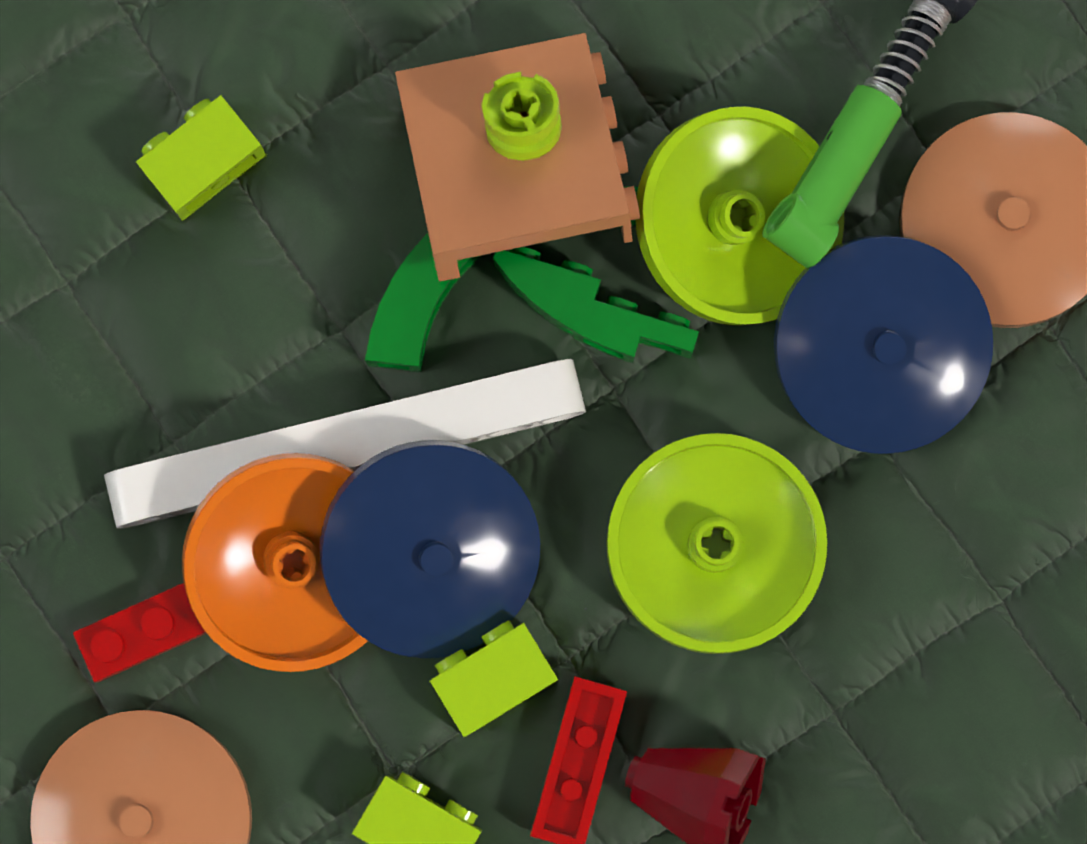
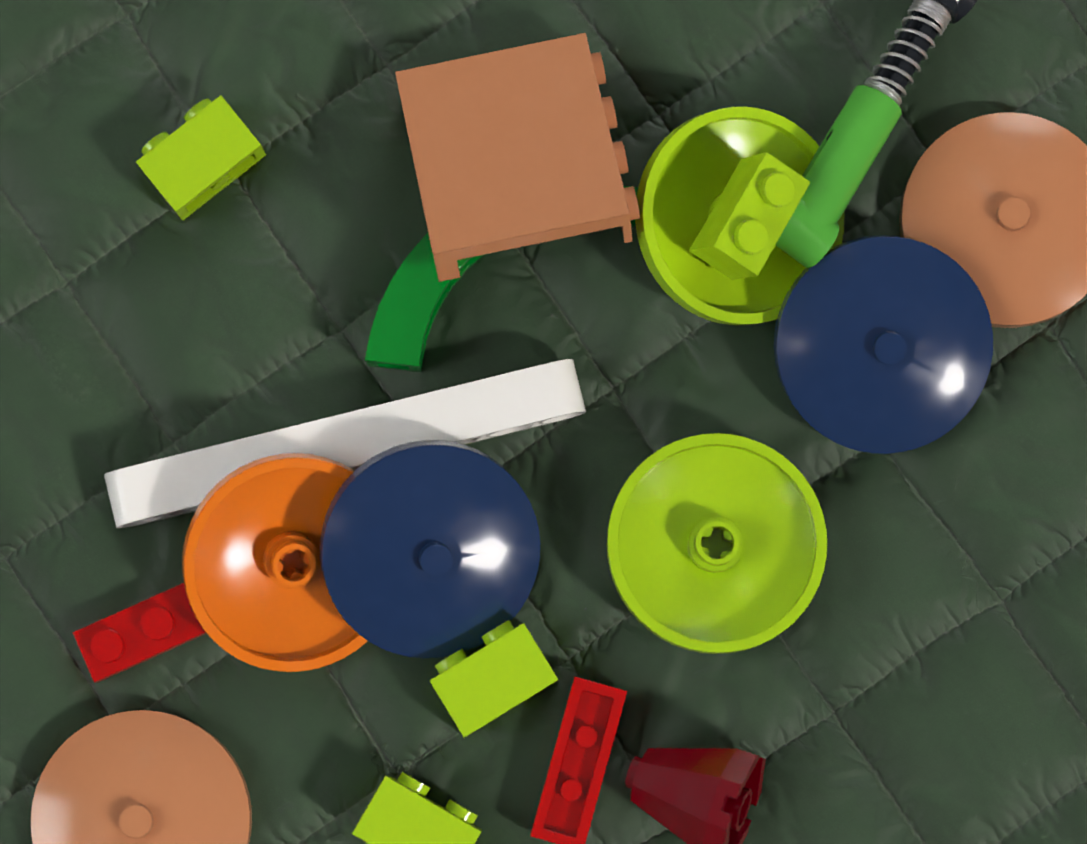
lime wheel [482,72,562,161] -> none
green slope [493,246,699,364] -> none
none -> lime brick [689,152,811,280]

